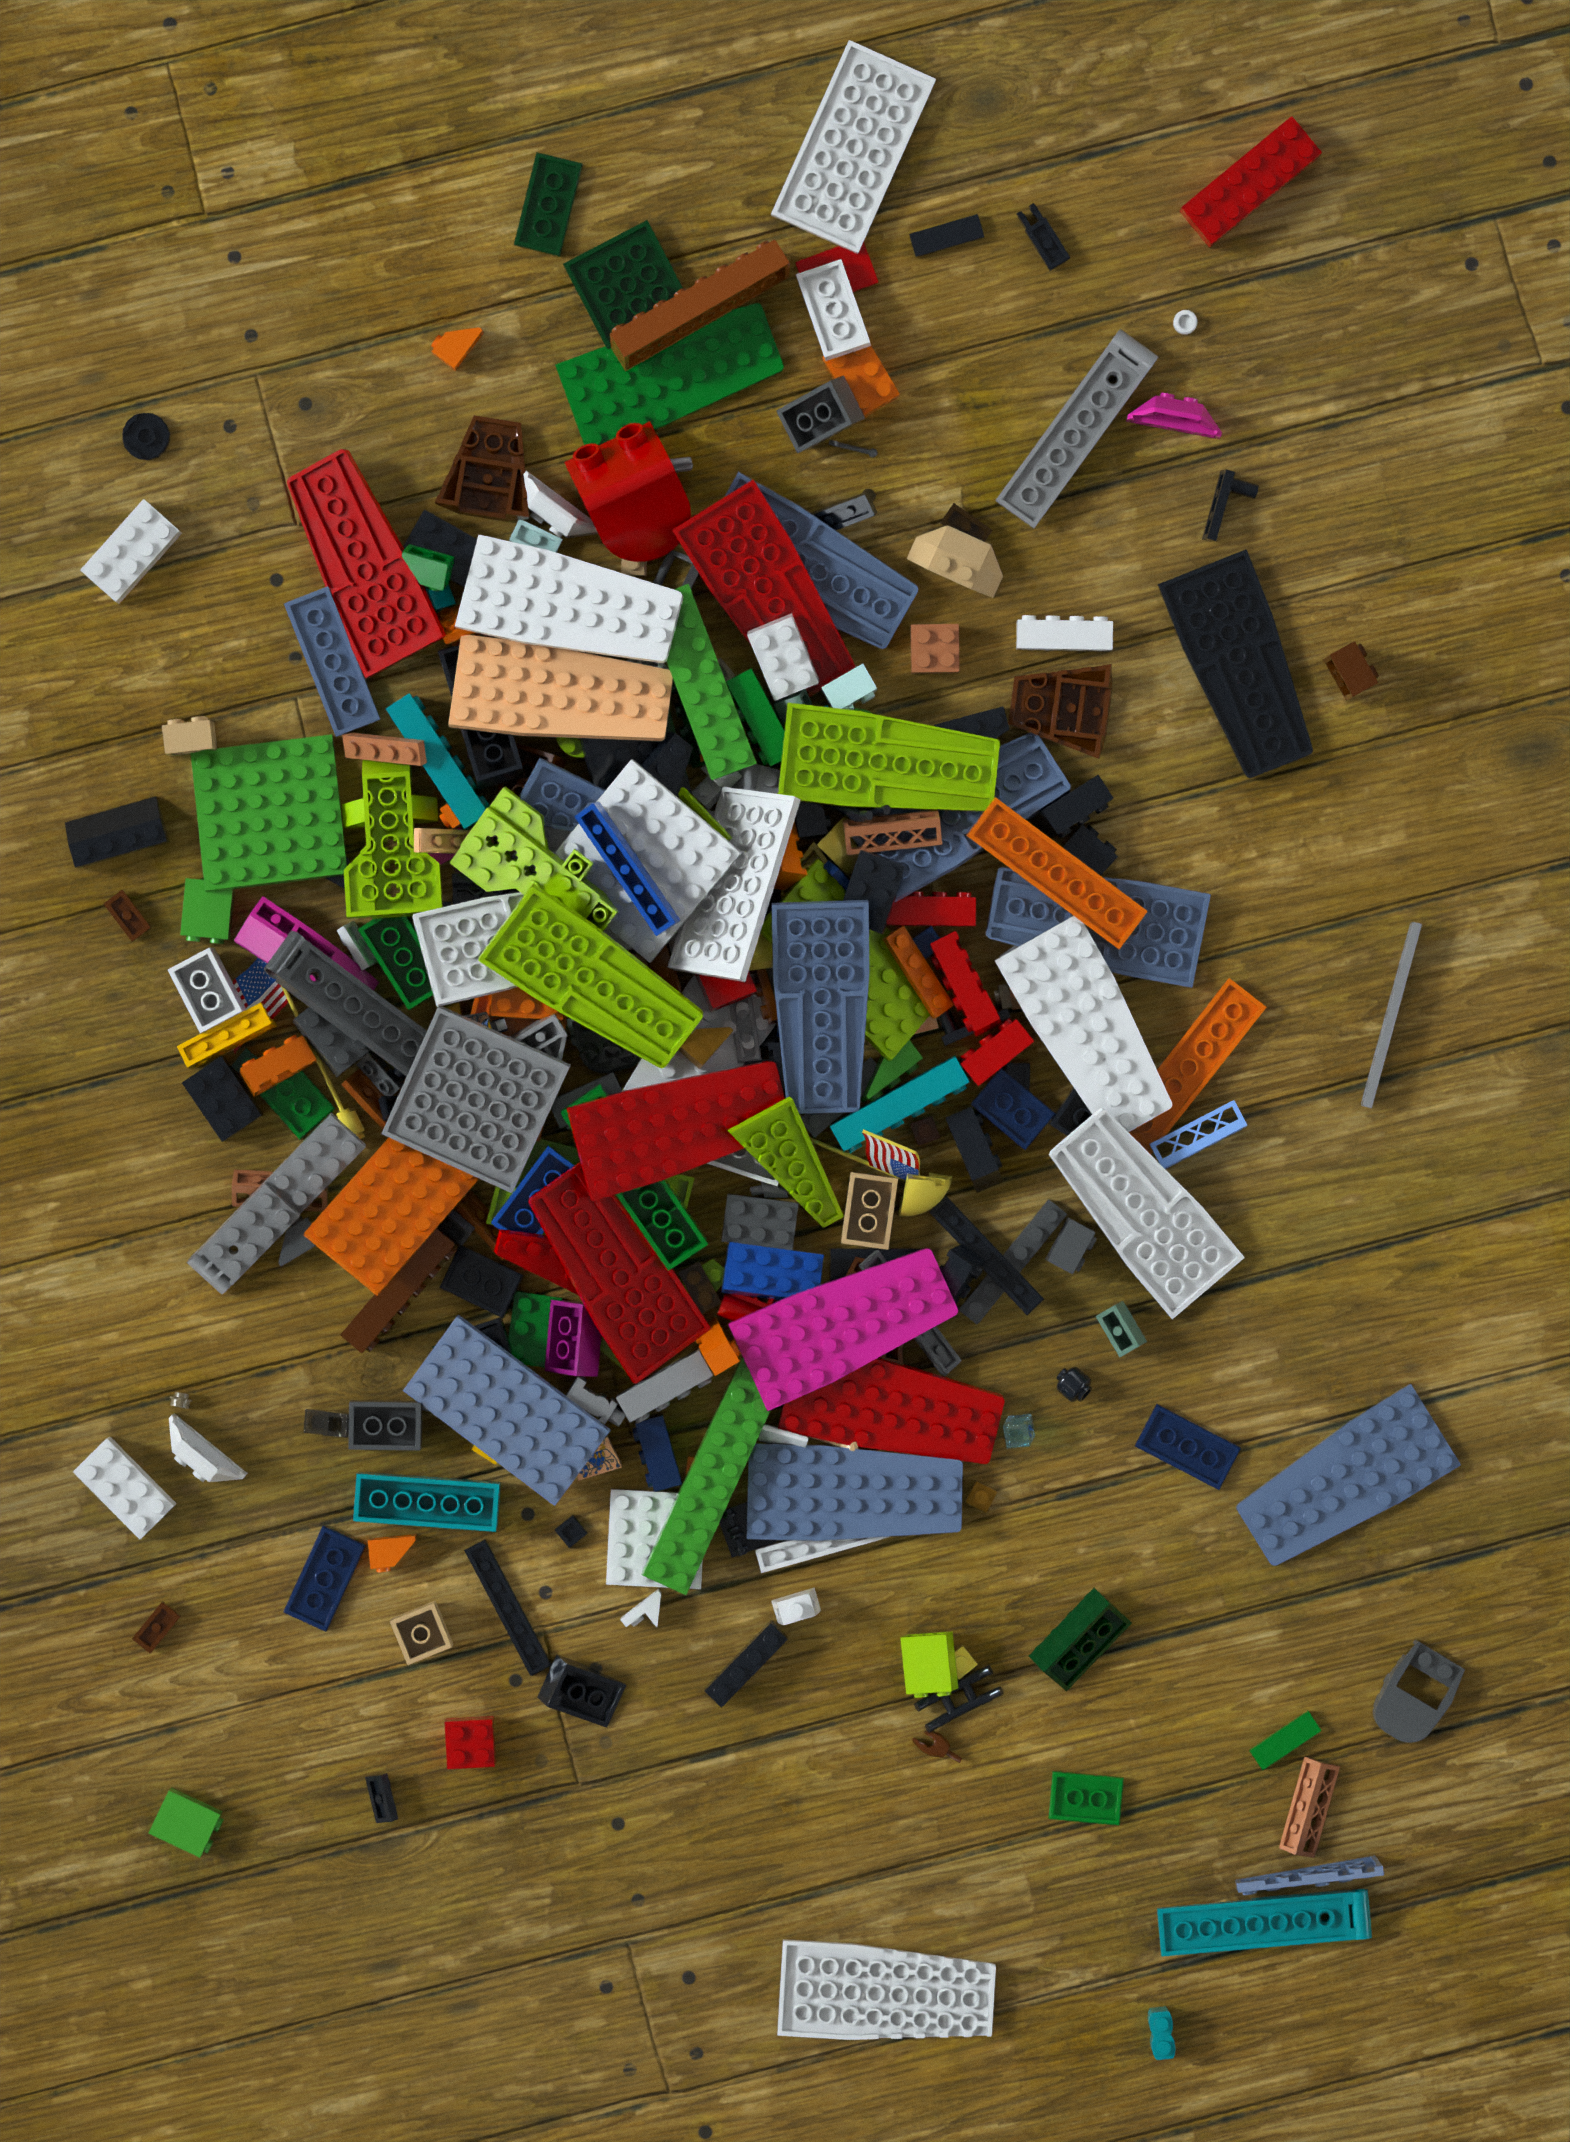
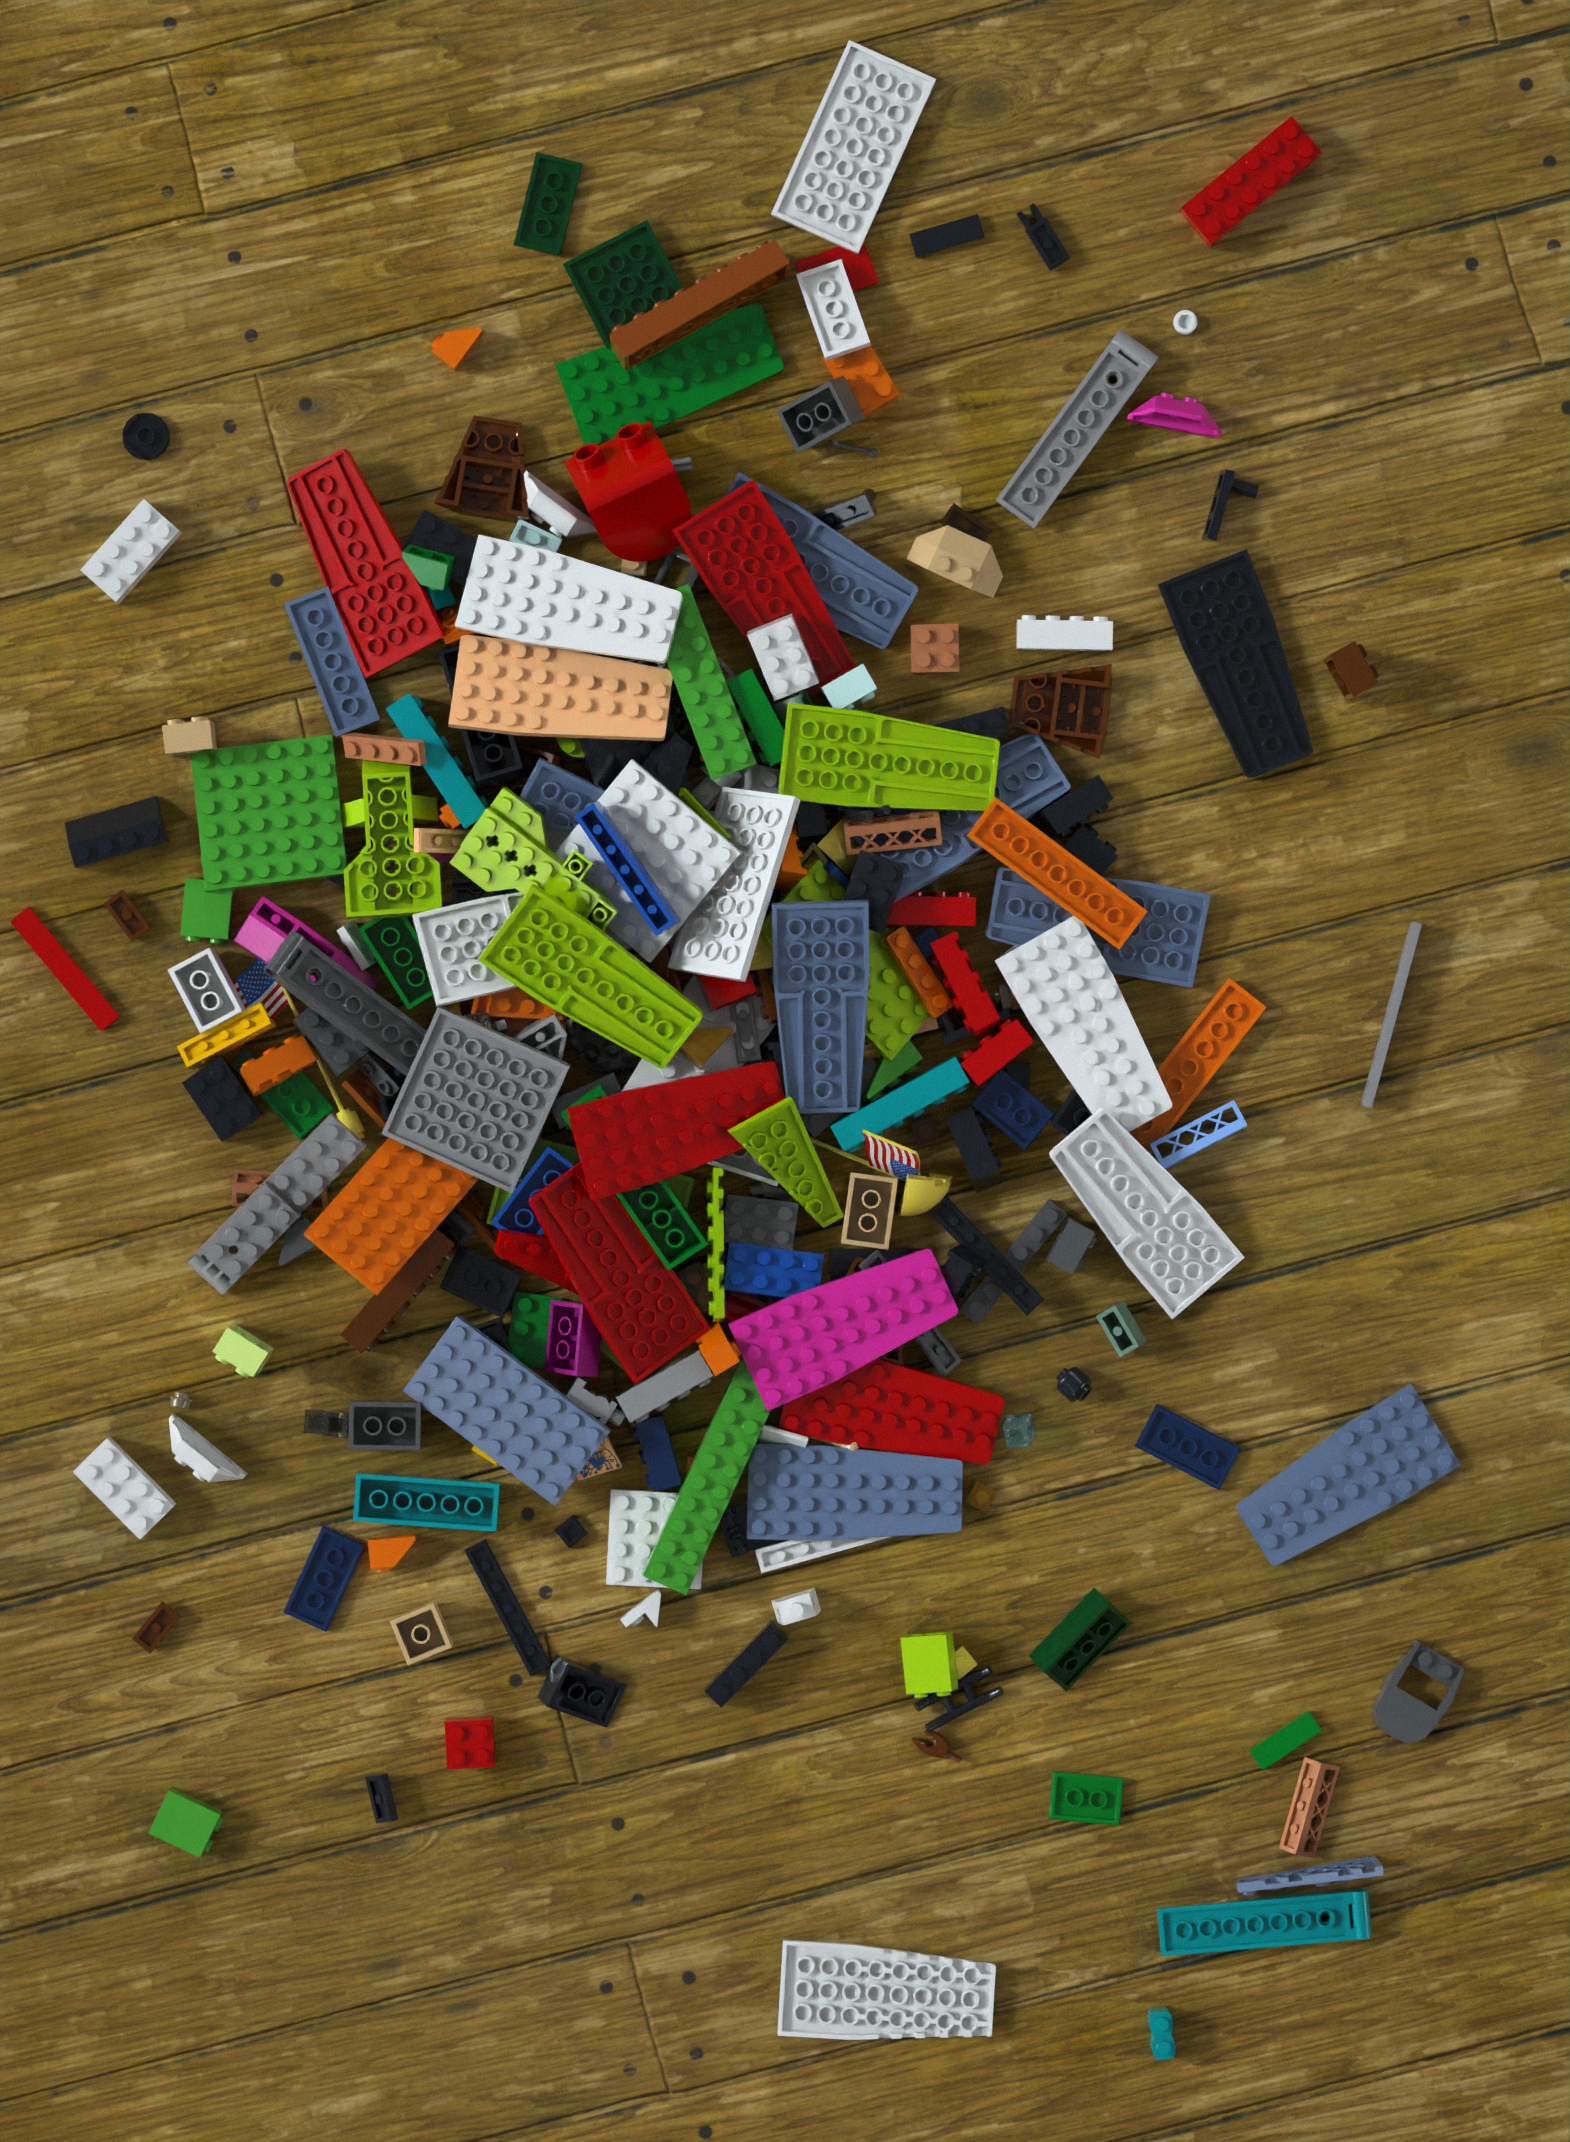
none -> red tile [10,907,120,1032]
none -> yellowish green brick [212,1323,274,1378]
none -> lime wing [705,1168,725,1322]

